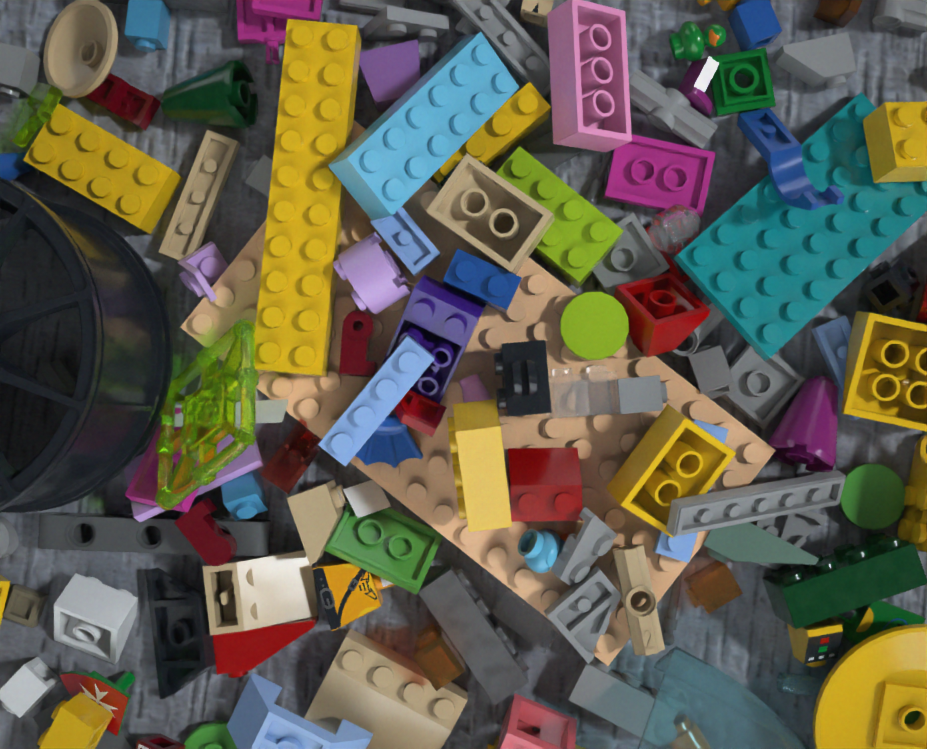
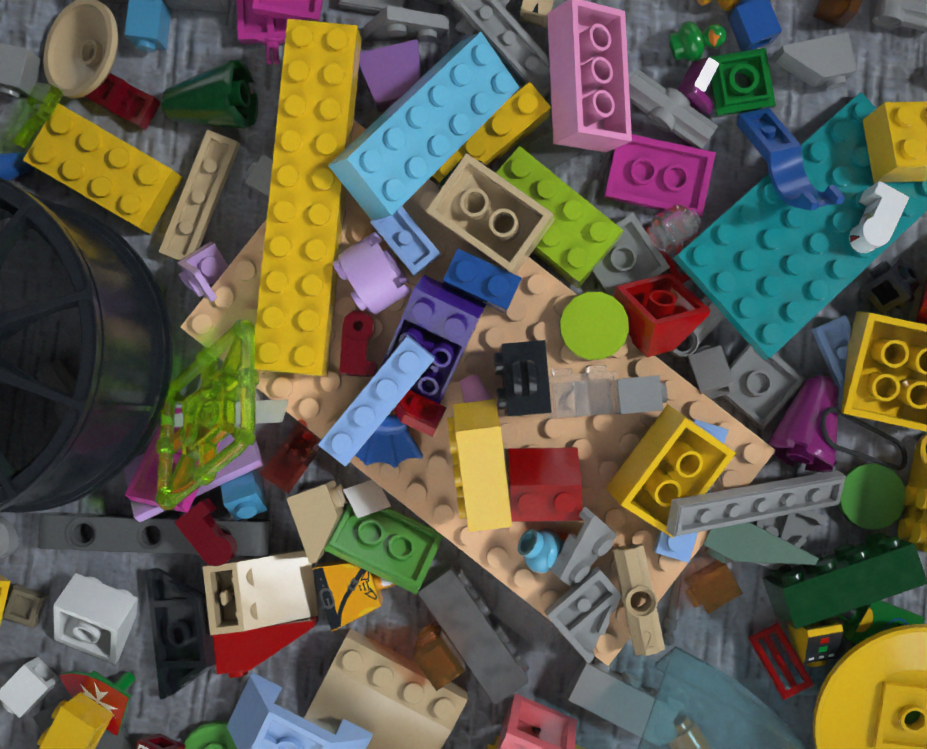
none -> red tile [748,623,814,701]
none -> black piece [820,407,908,470]
none -> white leg [849,181,909,253]

